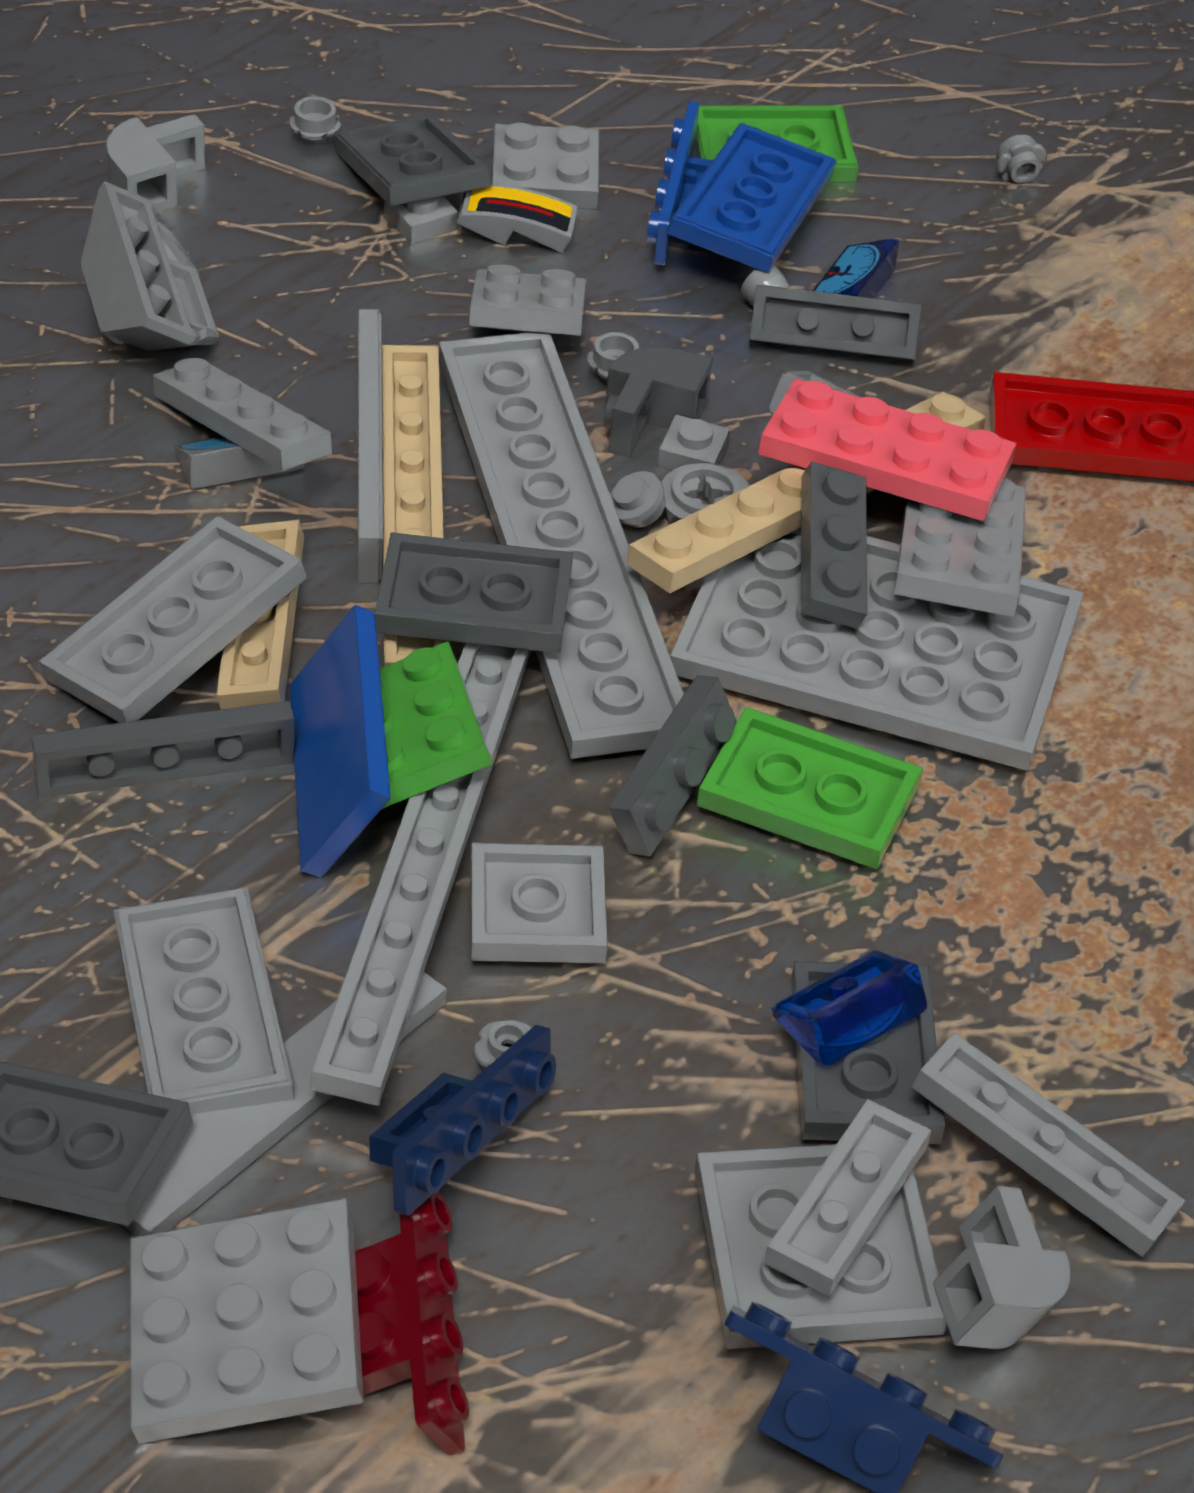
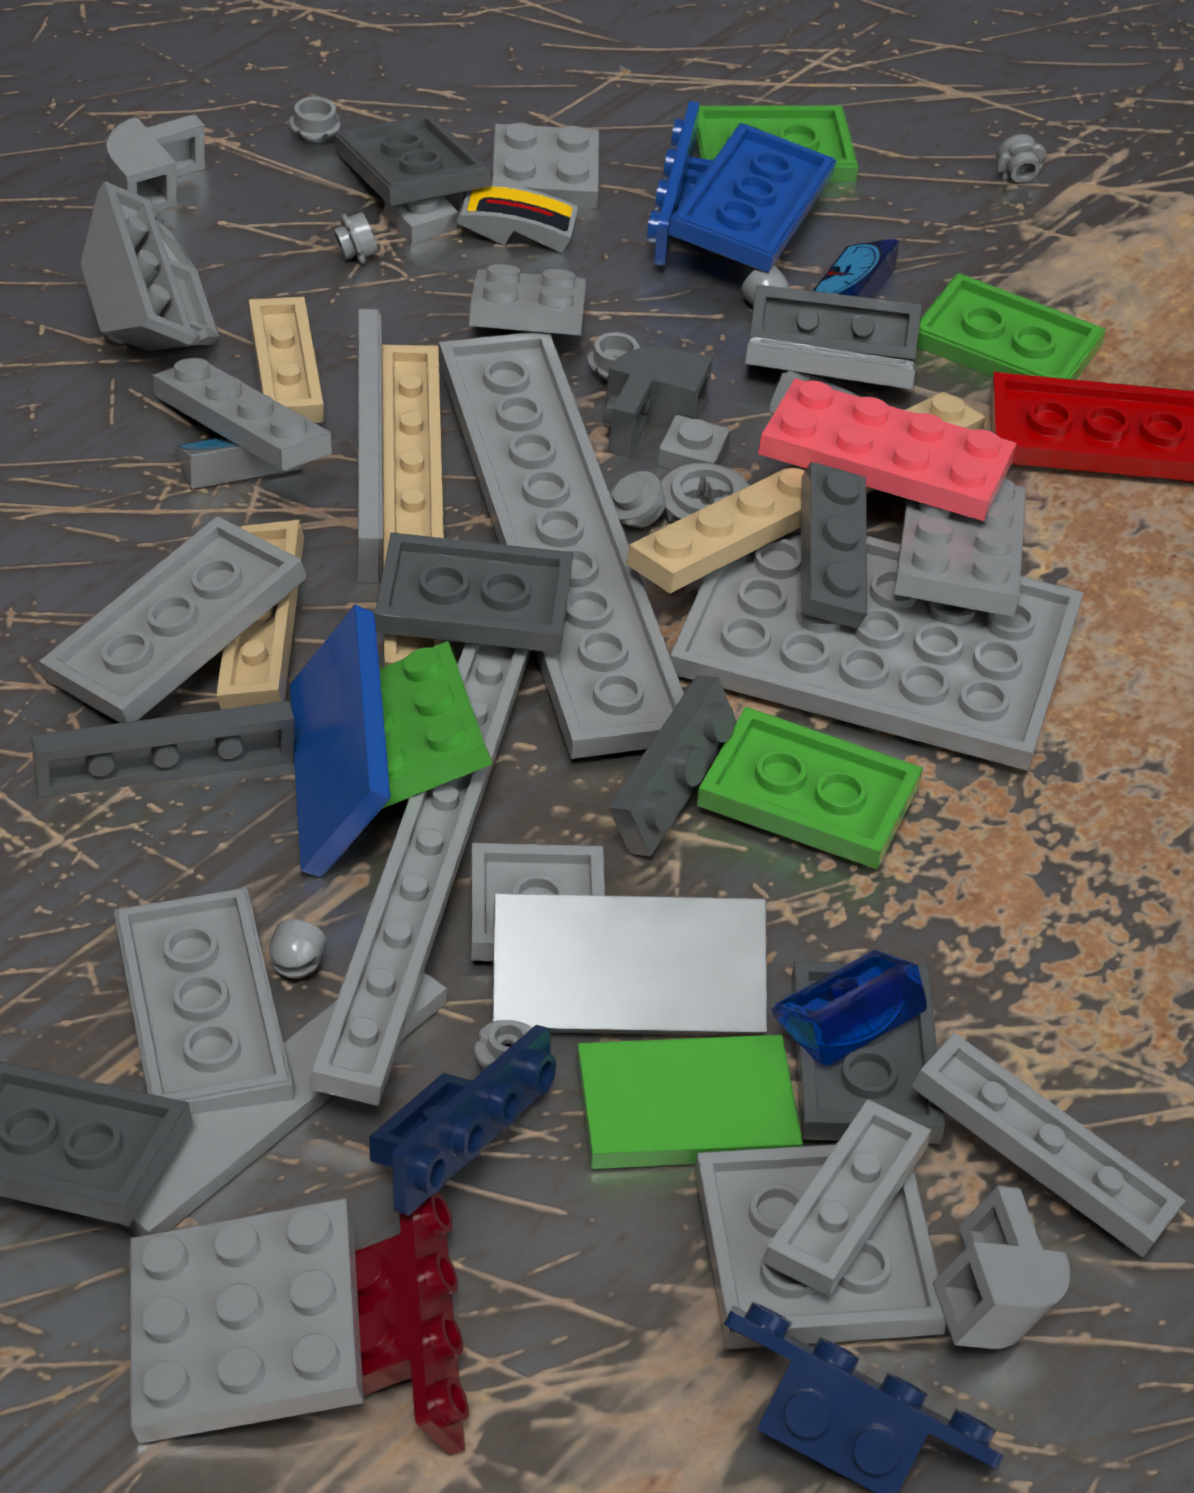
none -> tan plate [248,297,324,423]
none -> light grey hinge [269,919,327,979]
none -> light grey plate [333,212,378,265]
none -> tile [492,893,767,1036]
none -> bright green tile [576,1035,803,1169]
none -> light grey tile [745,337,916,390]
none -> bright green tile [917,273,1106,380]

